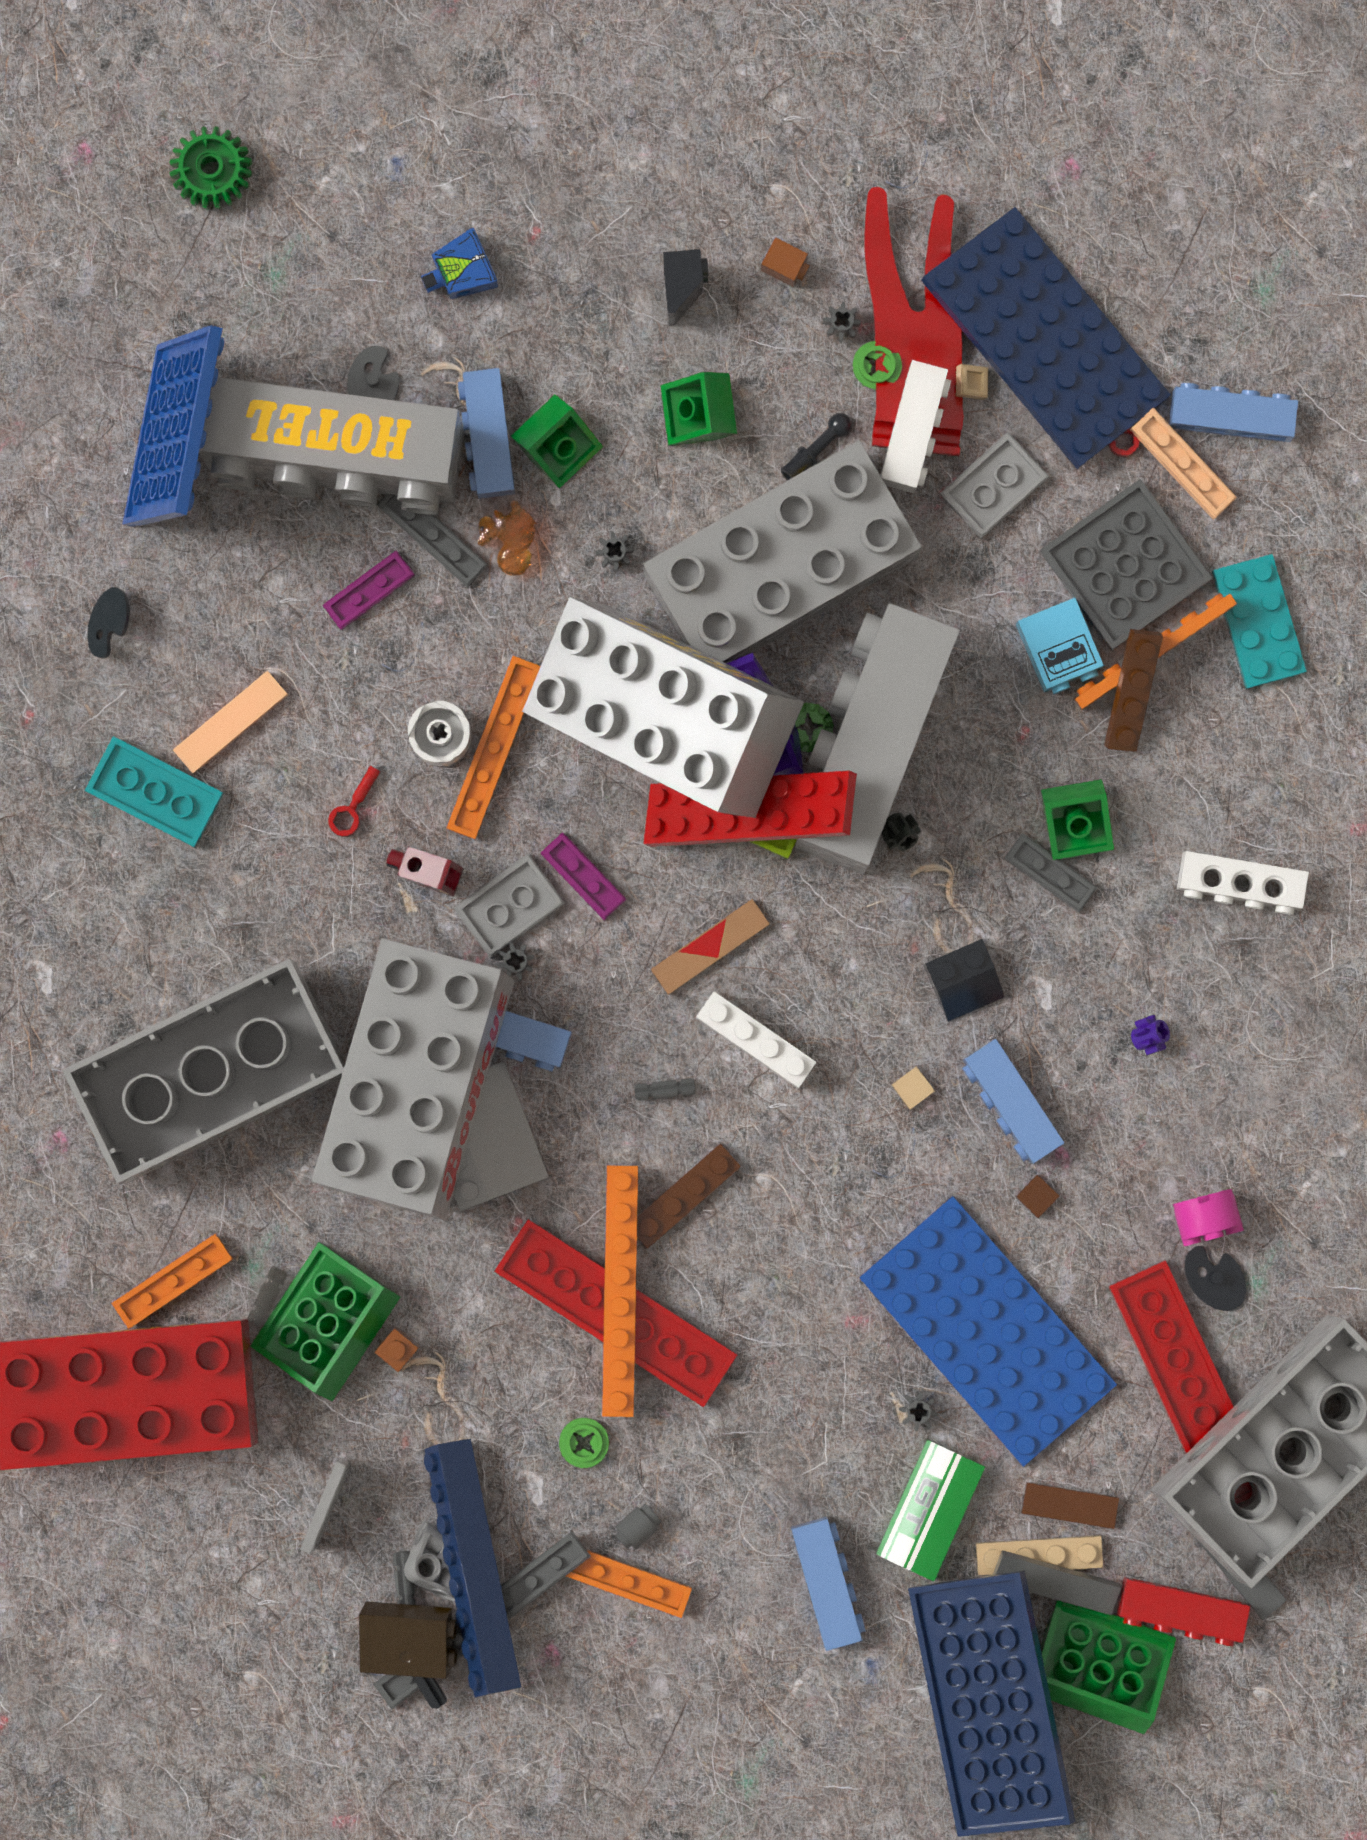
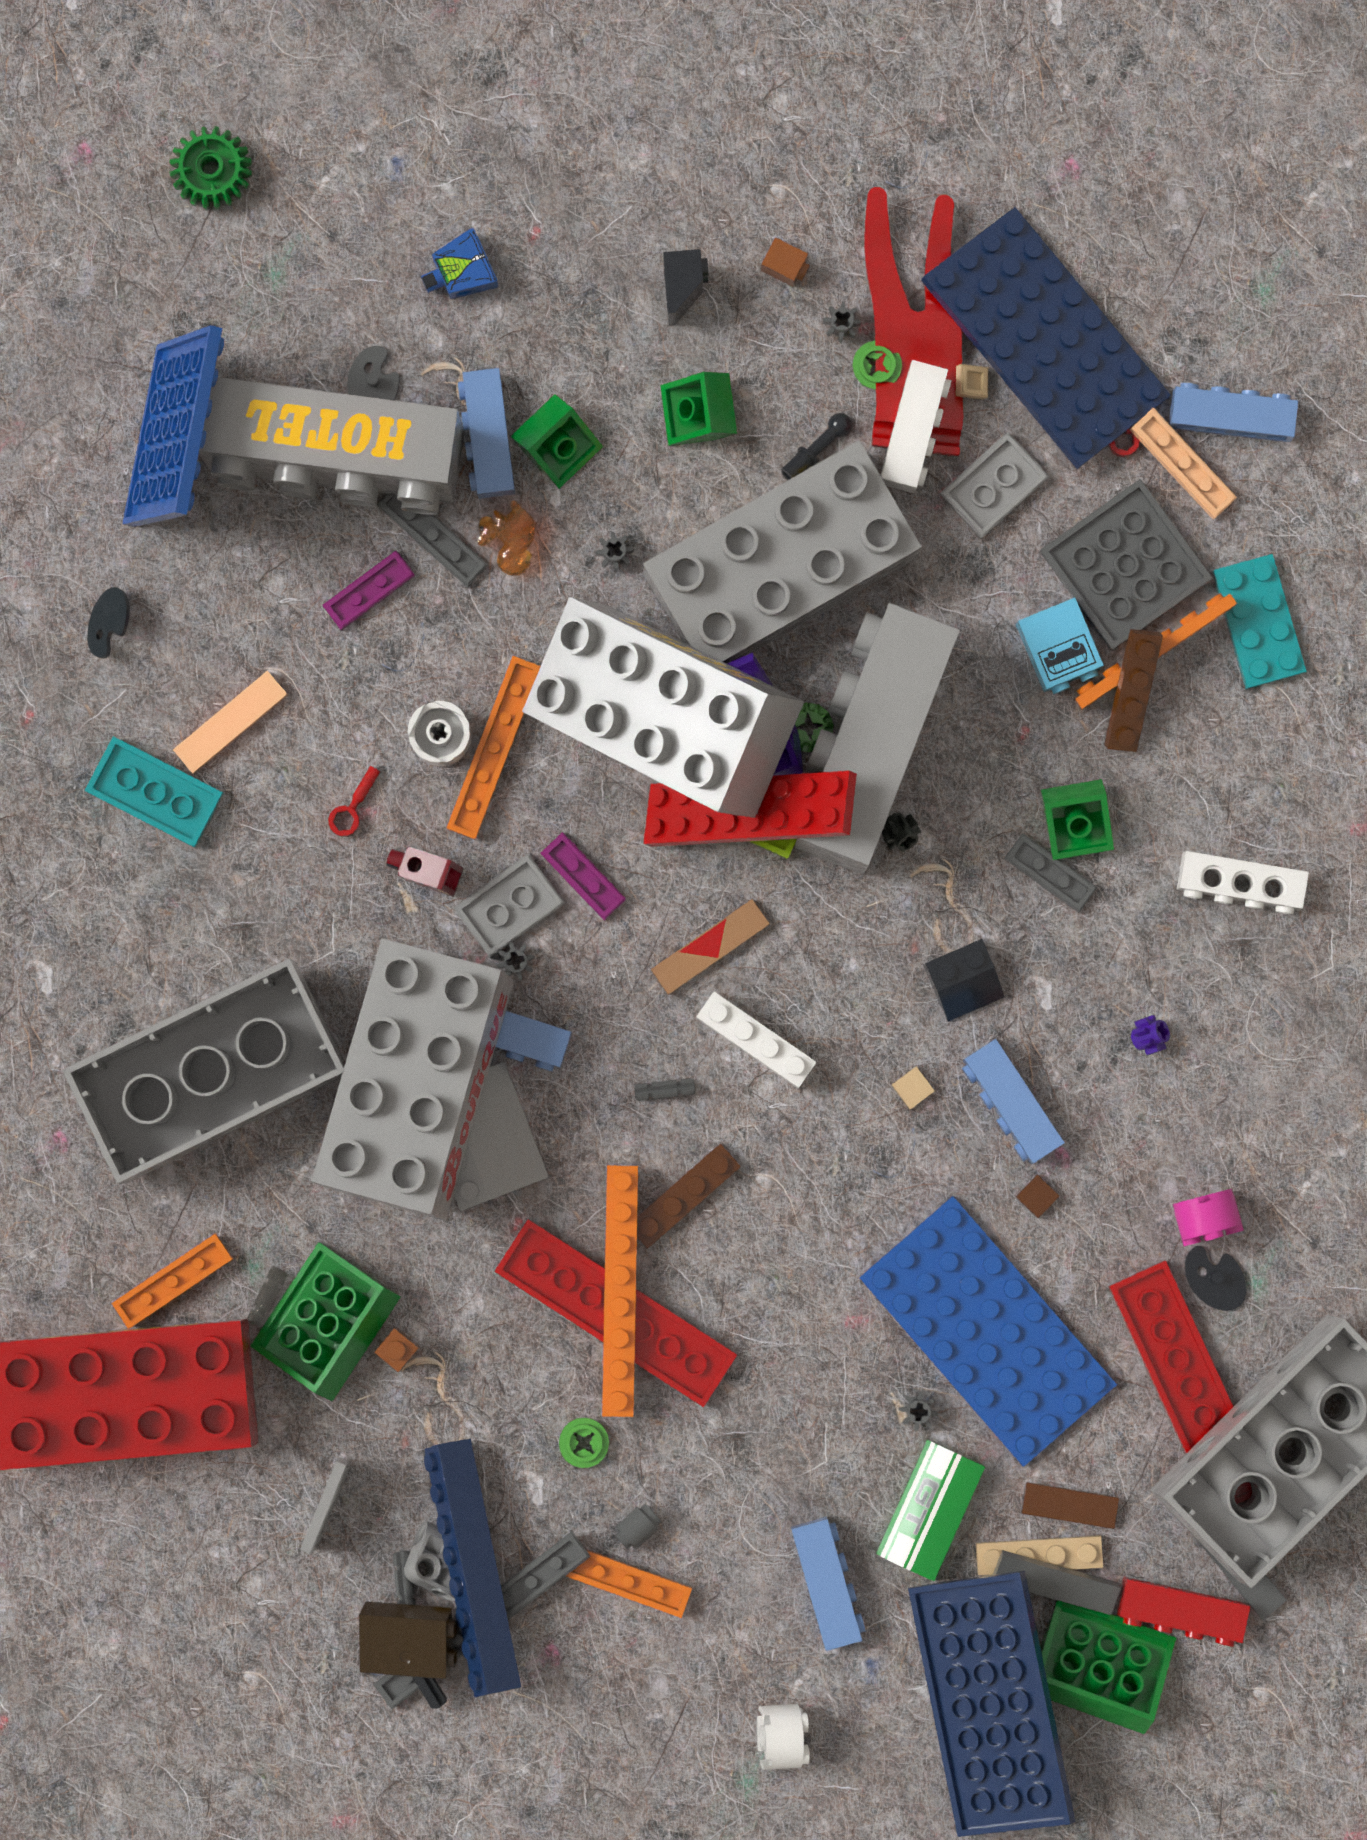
none -> white brick [757,1704,809,1770]

